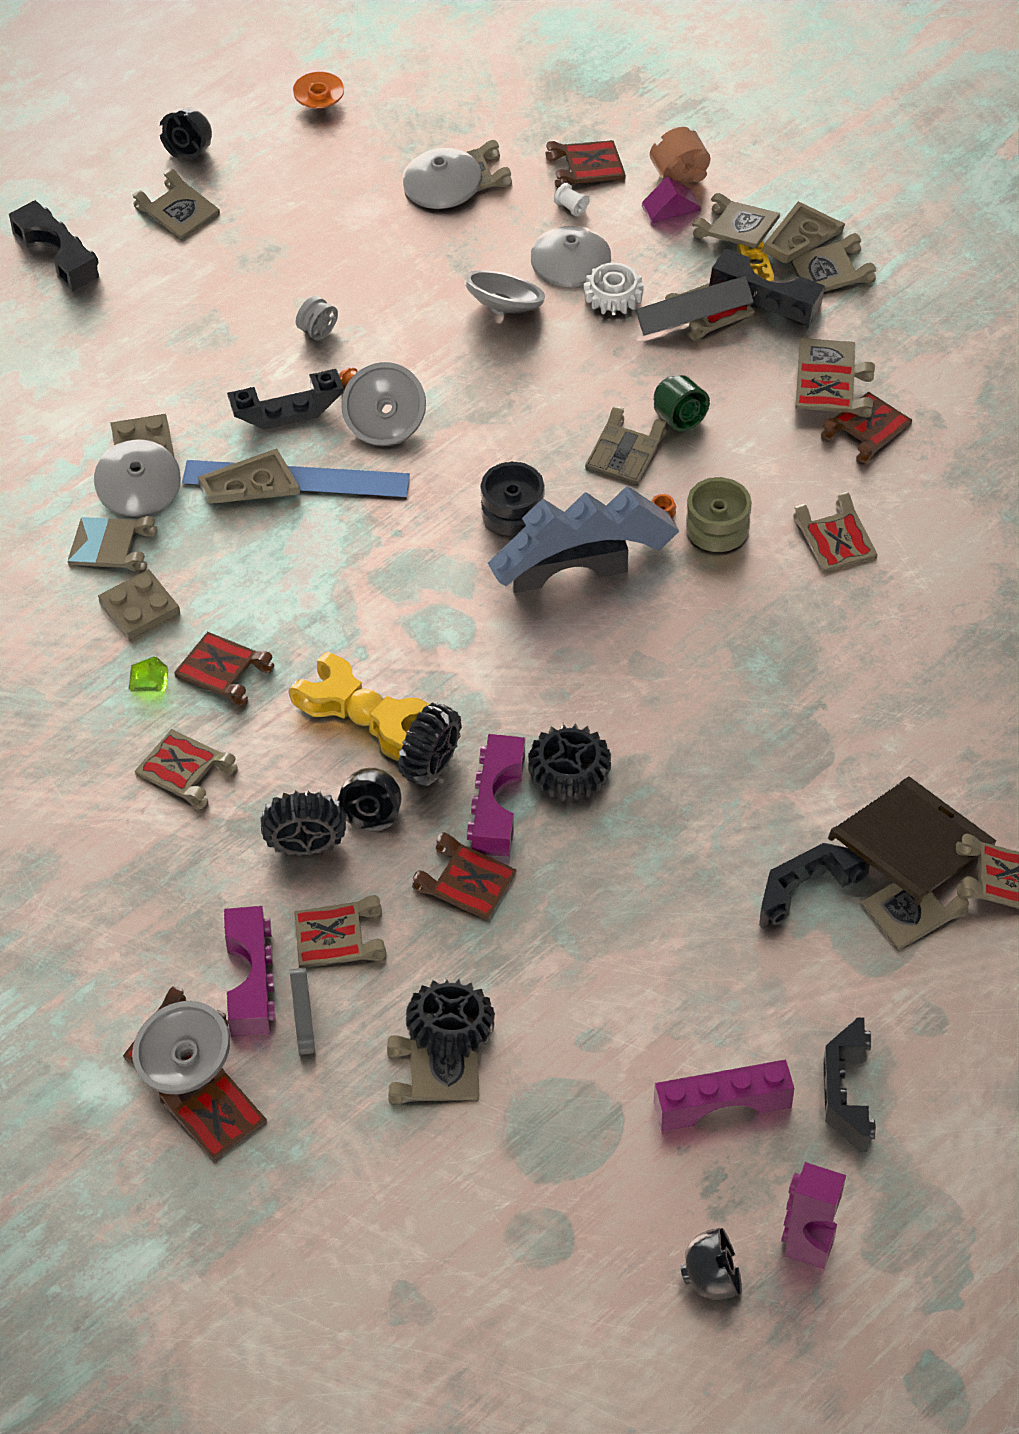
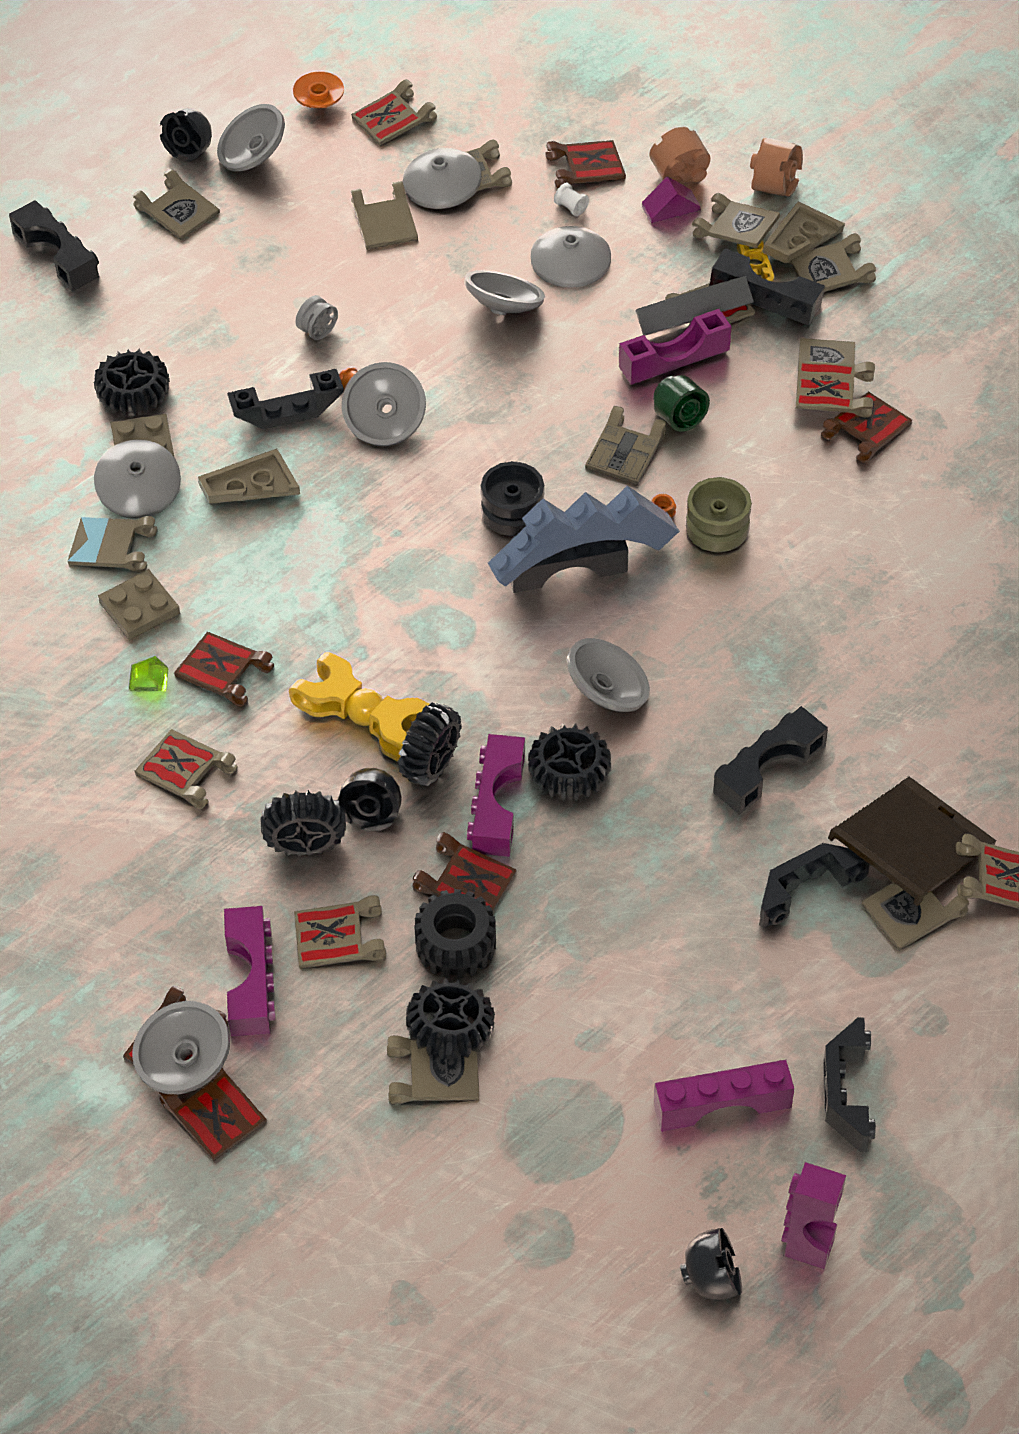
medium blue sticker [182,460,410,497] -> none
dark grey beam [290,967,315,1055] -> none
white gear [584,263,644,315] -> none
dark tan flag [793,491,878,573] -> none
none -> black gear [93,348,170,416]
none -> light grey dish [217,104,285,171]
none -> dark tan flag [351,79,437,146]
none -> dark tan flag [351,181,418,250]
none -> black tyre [414,889,496,979]
none -> light grey dish [567,638,650,712]
none -> magenta arch [618,309,732,385]
none -> black arch [713,706,828,815]
none -> nougat brick [750,138,803,197]

